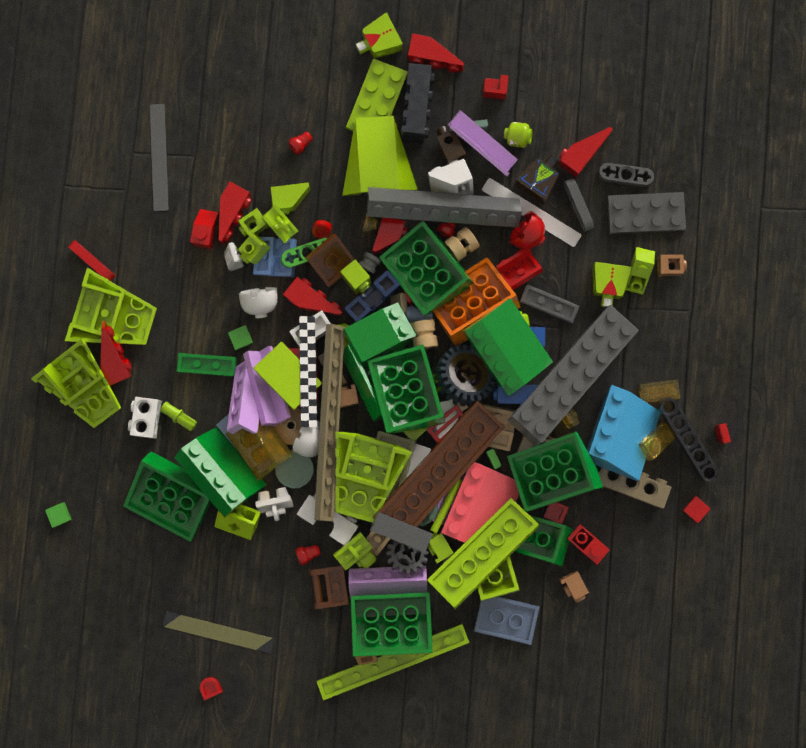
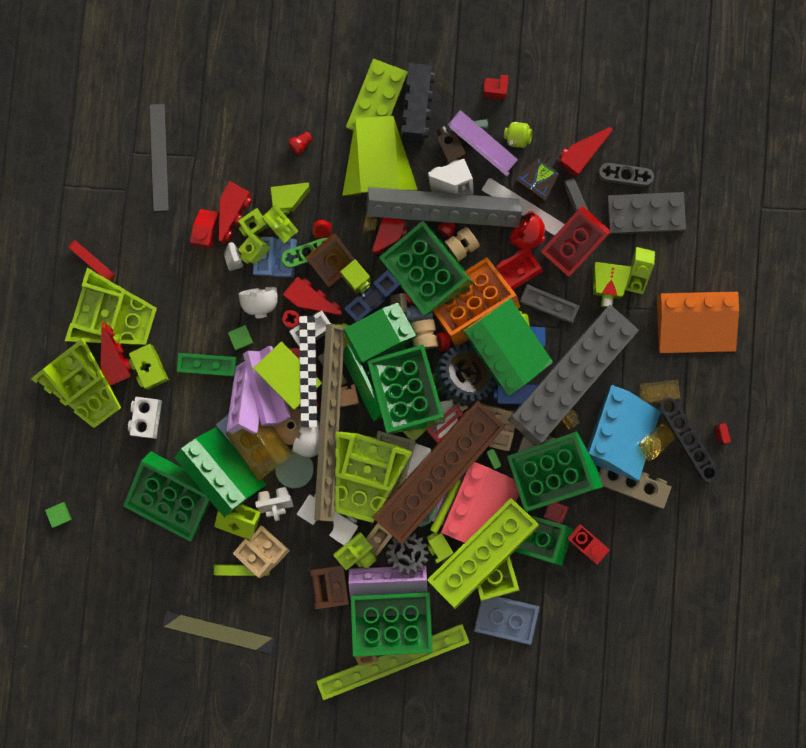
lime axle [160,402,197,431] -> none
red tile [200,677,223,701] -> none
red piece [295,545,321,565] -> none
lime torso [355,13,403,58] -> none
dark grey wheel [359,252,381,275] -> none
dark grey tile [370,512,432,552] -> none
red slope [408,33,464,73] -> none
medium nougat brick [558,570,589,603] -> none
medium nougat brick [657,255,687,277] -> none
red tile [682,496,711,523] -> none
none -> lime brick [129,344,169,390]
none -> lime beam [213,565,270,576]
none -> tan slope [233,525,290,578]
none -> red bush [282,310,300,329]
none -> red tile [436,332,450,352]
none -> red brick [541,206,610,277]
none -> orange slope [657,292,739,353]

